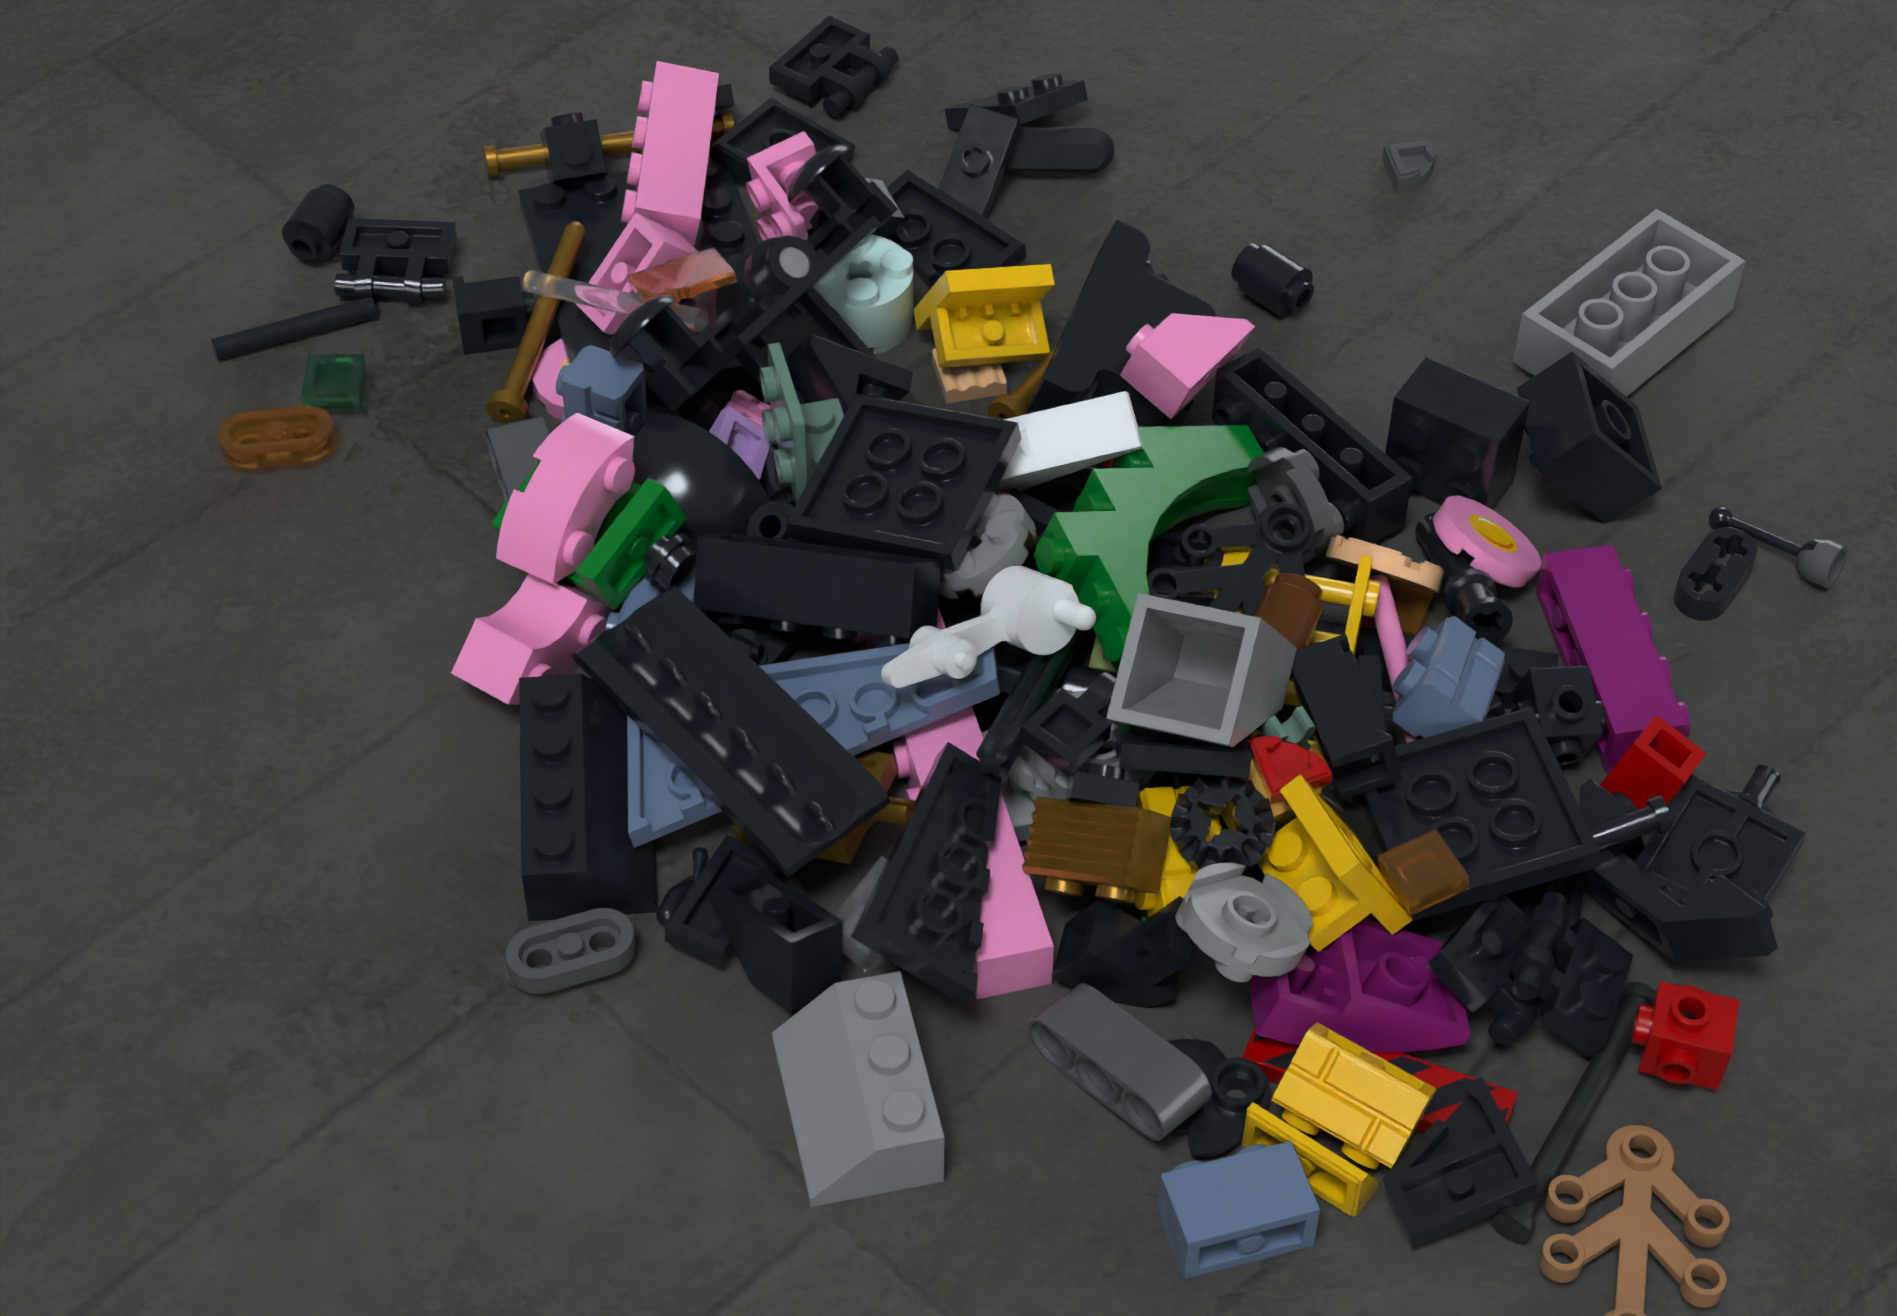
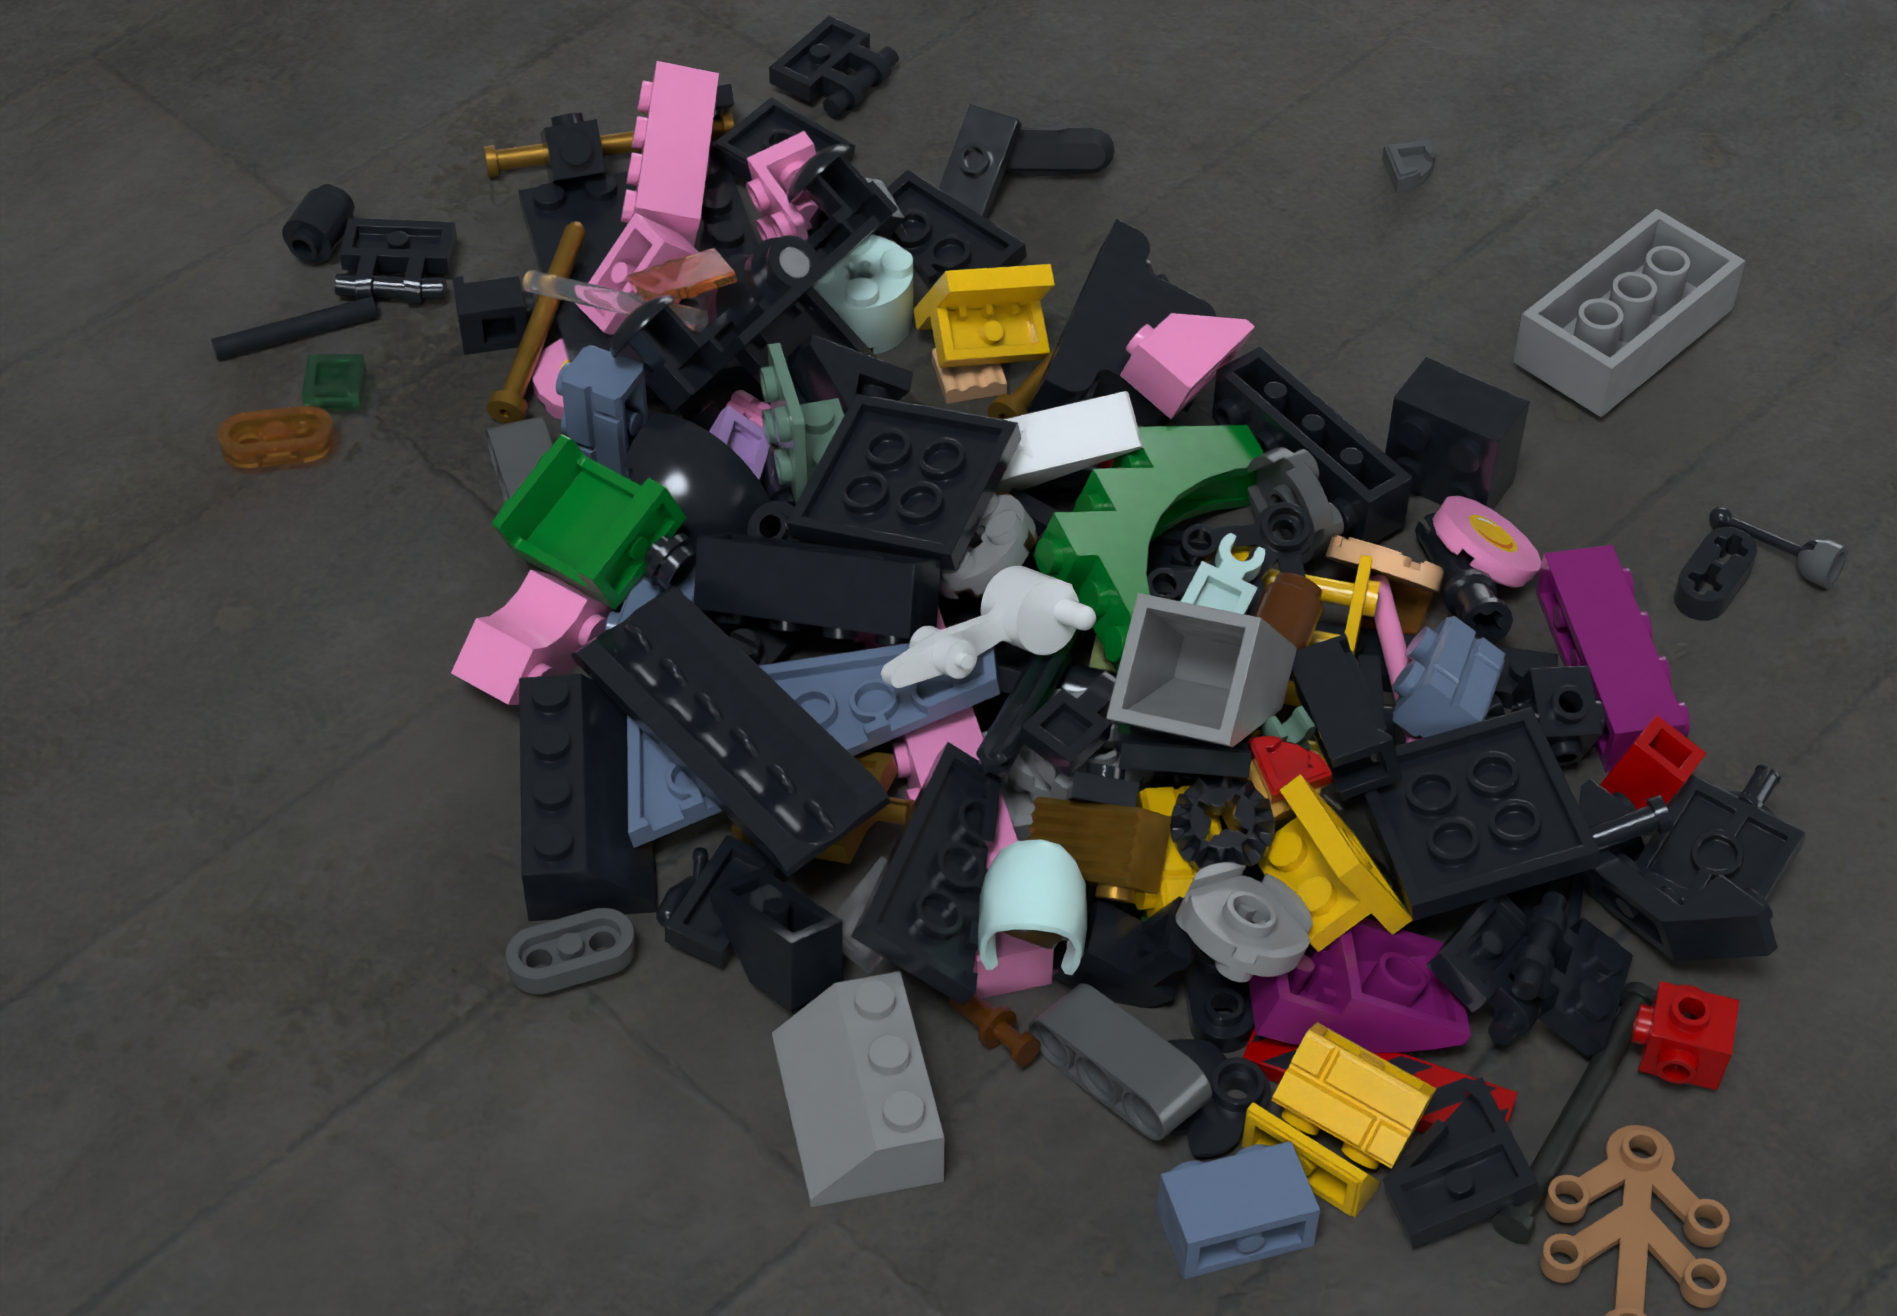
bright pink brick [496,413,635,584] -> none
black wing [944,73,1088,129] -> none
black brick [1231,243,1314,317] -> none
clear orange tile [1378,829,1469,916] -> none
black brick [1517,351,1662,524] -> none
none -> reddish brown piece [949,992,1041,1066]
none -> light aqua piece [978,839,1087,975]
none -> light aqua plate [1180,533,1265,615]
none -> black plate [1182,947,1255,1053]

